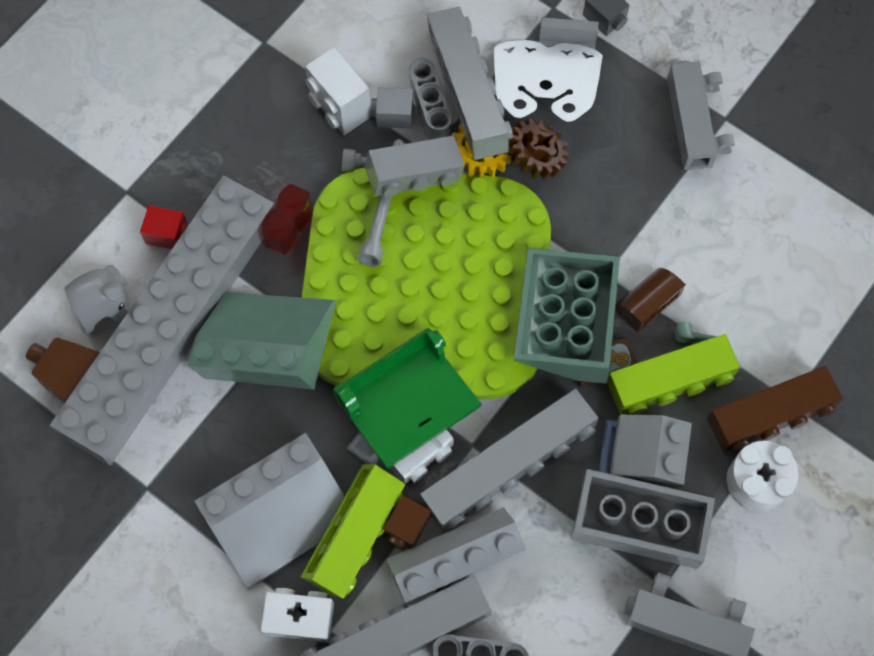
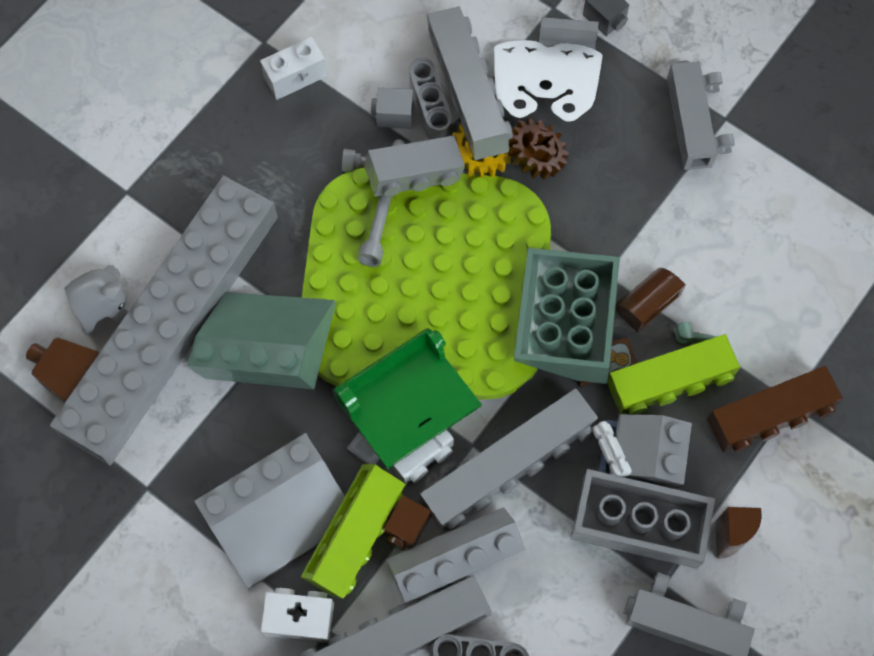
red brick [140,205,189,249] -> none
clear red brick [261,183,312,255] -> none
white brick [305,47,372,135] -> none
white brick [726,441,799,512] -> none
none -> white brick [260,37,327,100]
none -> white axle [593,421,631,478]
none -> reddish brown brick [716,507,762,559]

